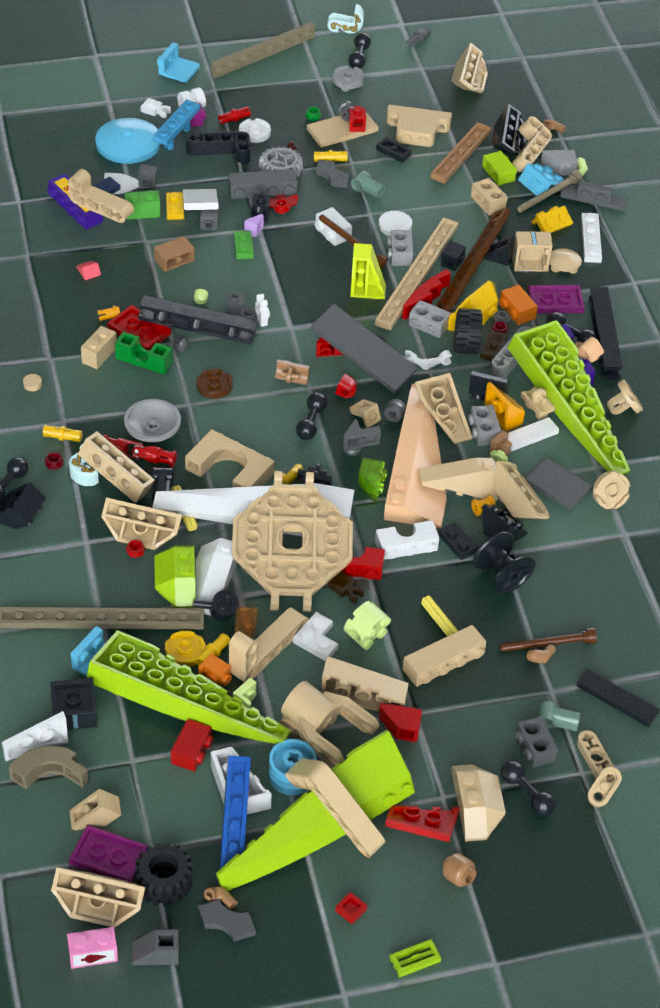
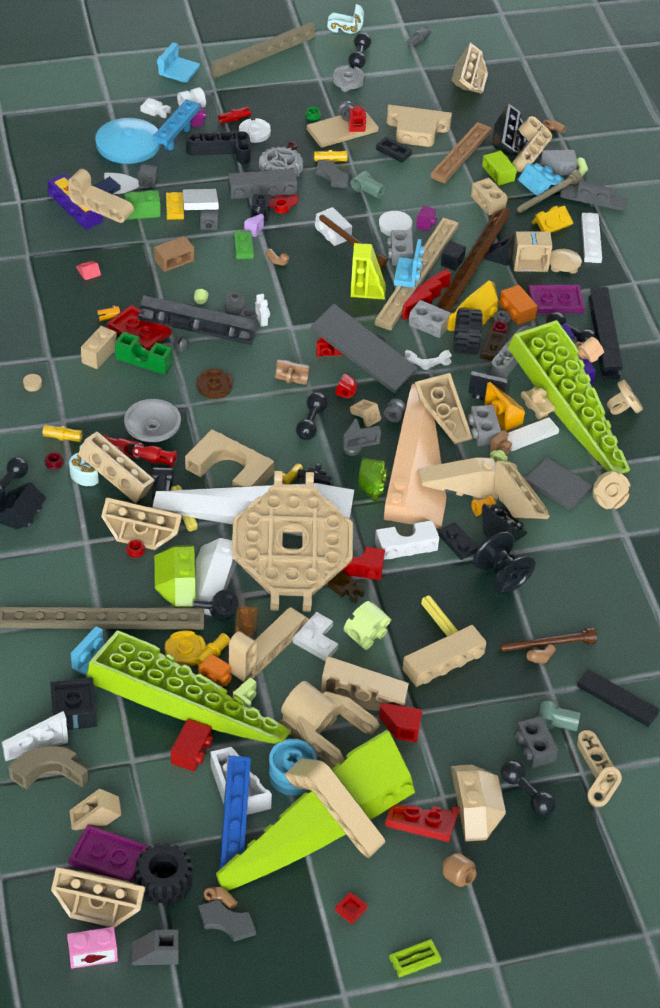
none -> medium nougat arm [265,249,289,266]
none -> medium azure bracket [394,239,424,288]
none -> magenta plate [416,205,437,232]

